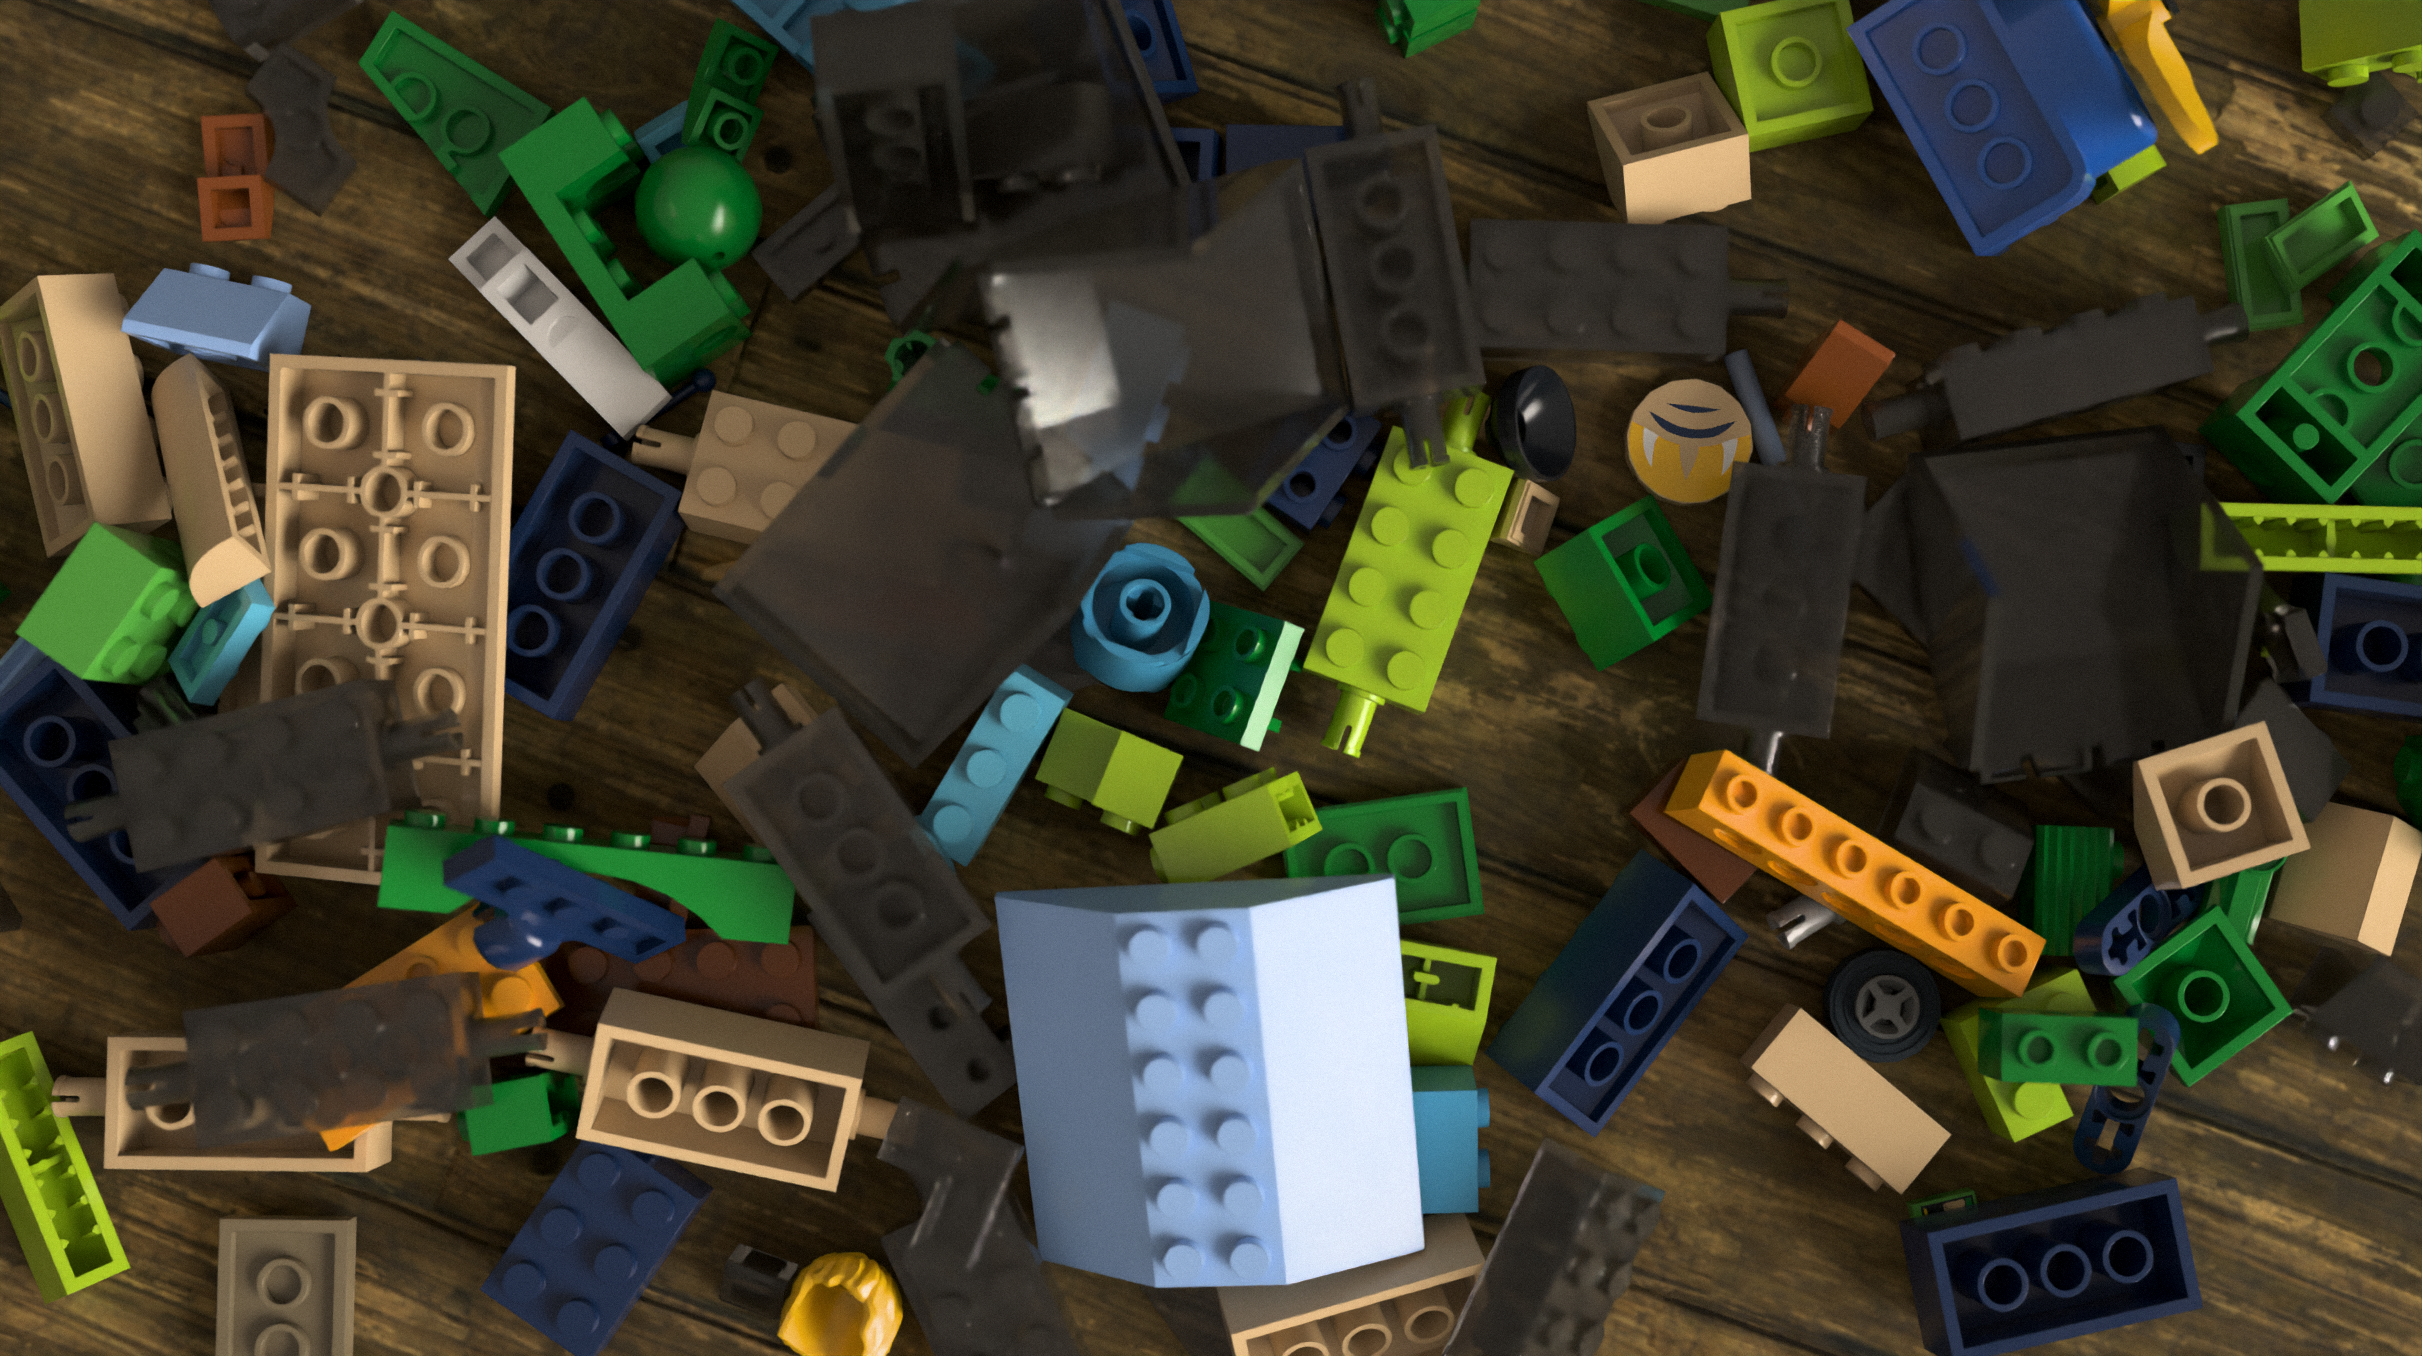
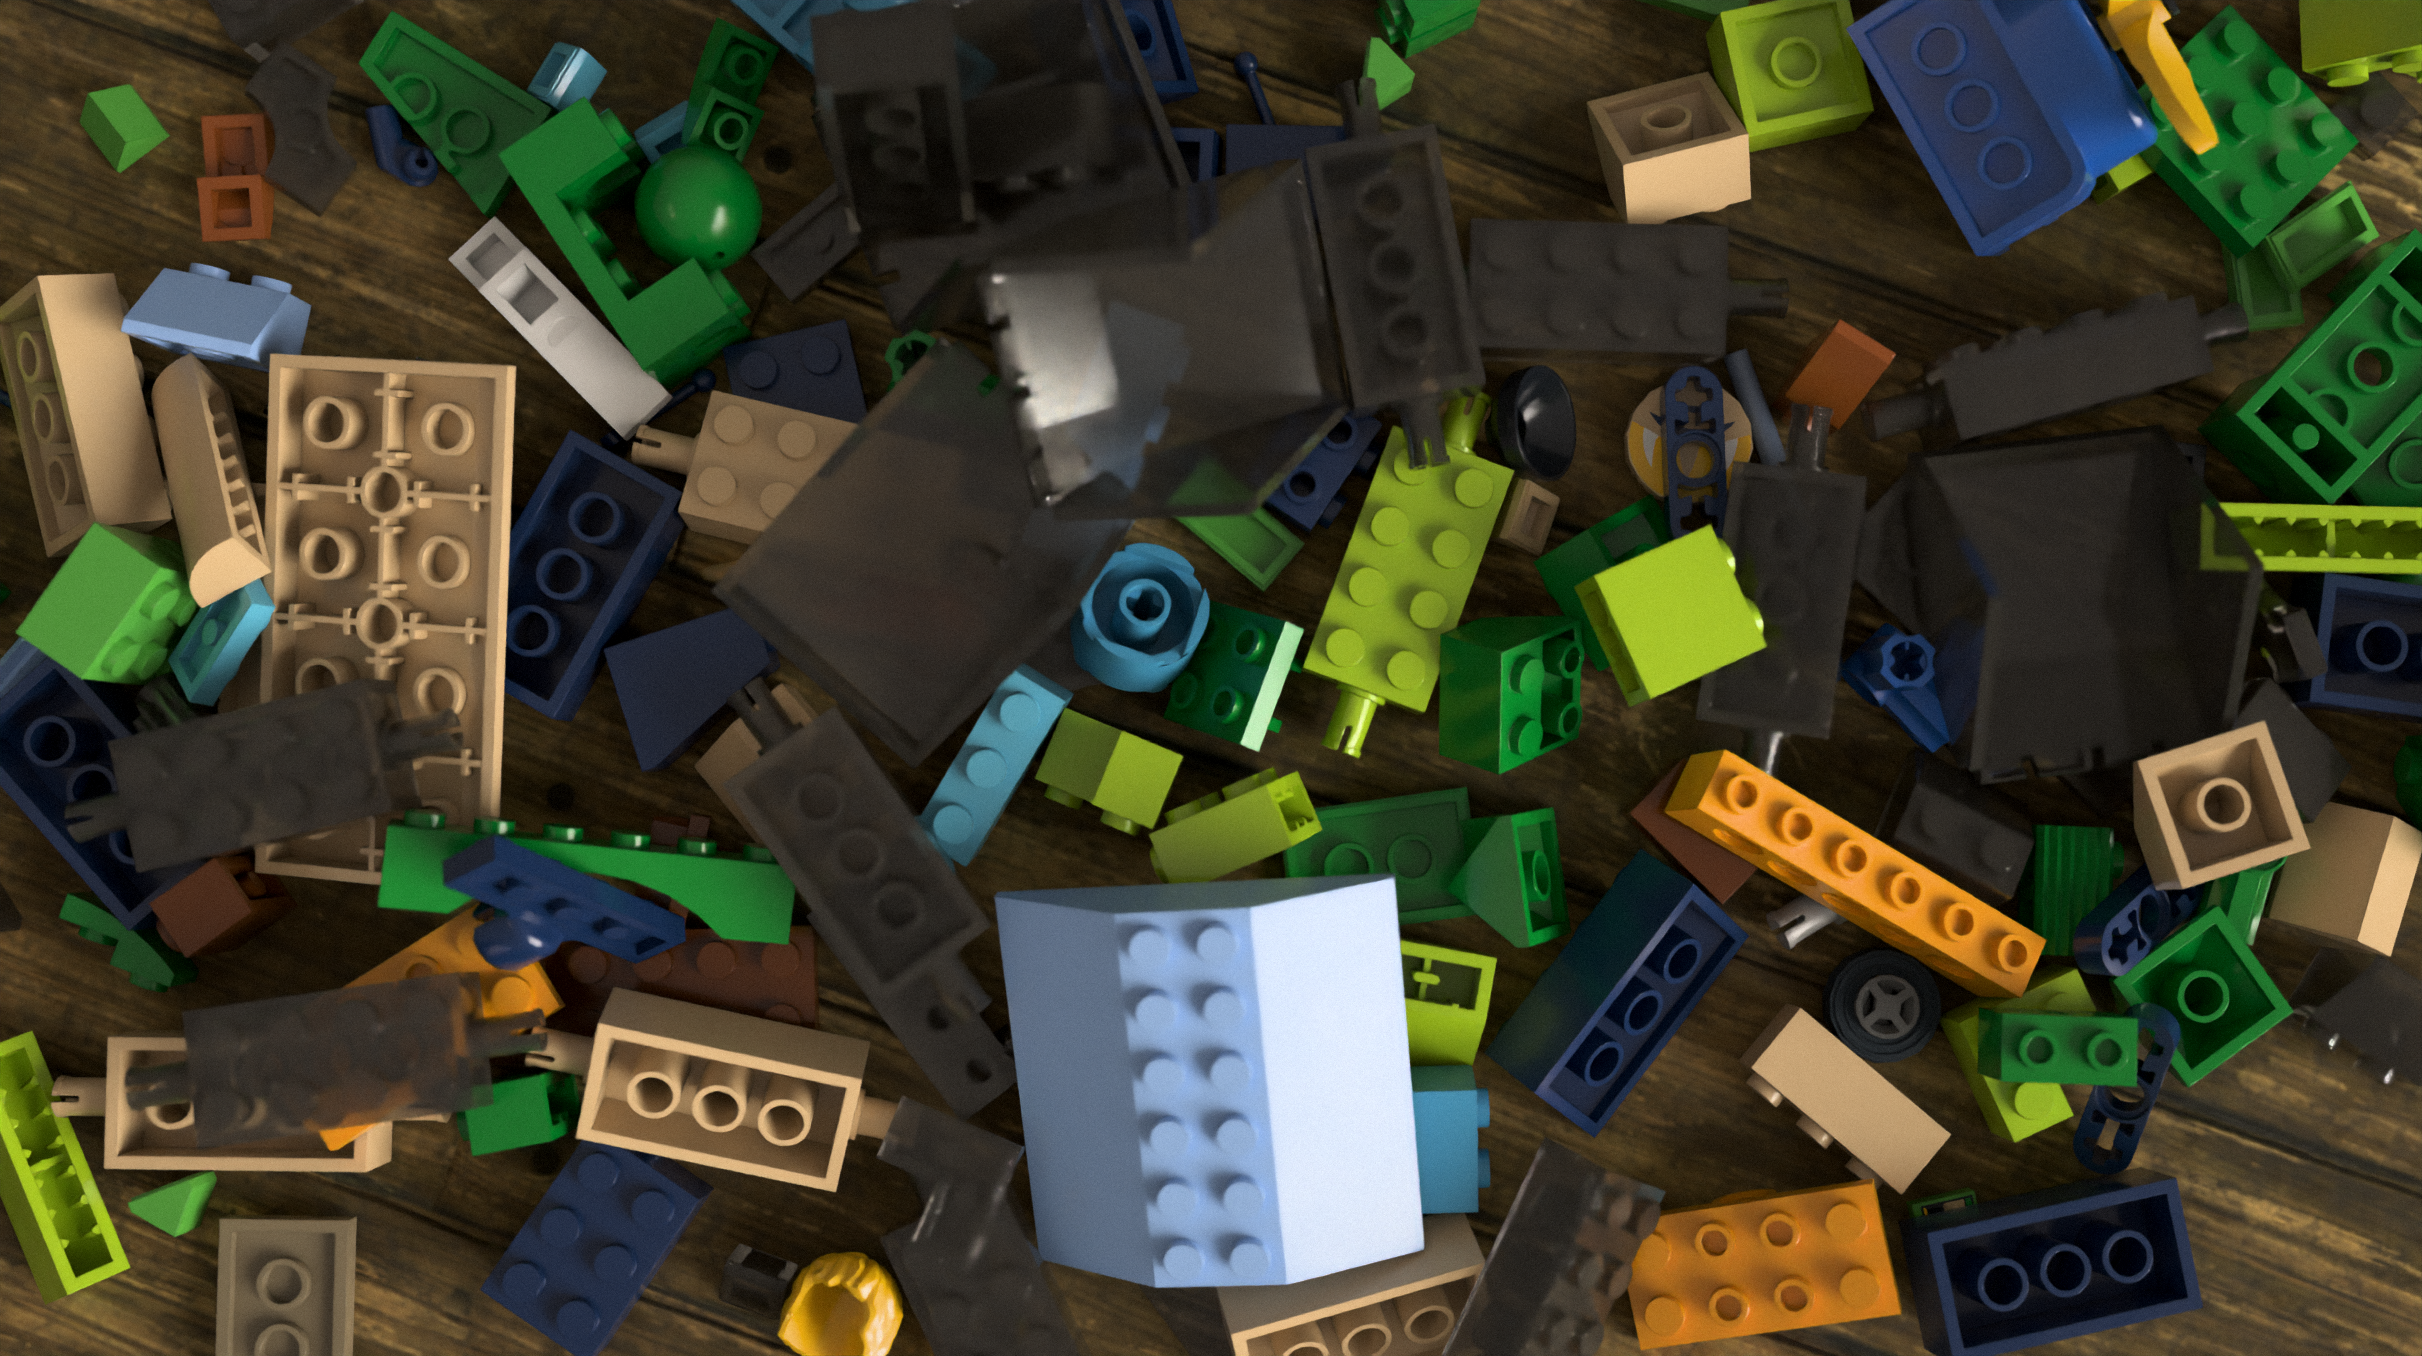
none -> green slope [58,891,199,992]
none -> bright green slope [79,84,170,173]
none -> bright green slope [128,1170,217,1237]
none -> dark blue arm [365,105,438,187]
none -> medium azure slope [526,41,607,114]
none -> dark blue slope [603,601,785,772]
none -> dark blue wing [722,319,872,427]
none -> dark blue hinge [1233,51,1276,125]
none -> bright green slope [1358,37,1415,117]
none -> green slope [1439,615,1584,775]
none -> green slope [1447,807,1571,948]
none -> lime brick [1574,524,1767,707]
none -> light orange plate [1613,1178,1902,1350]
none -> dark blue beam [1660,366,1728,542]
none -> blue piece [1838,623,1971,753]
none -> green plate [2137,4,2360,259]

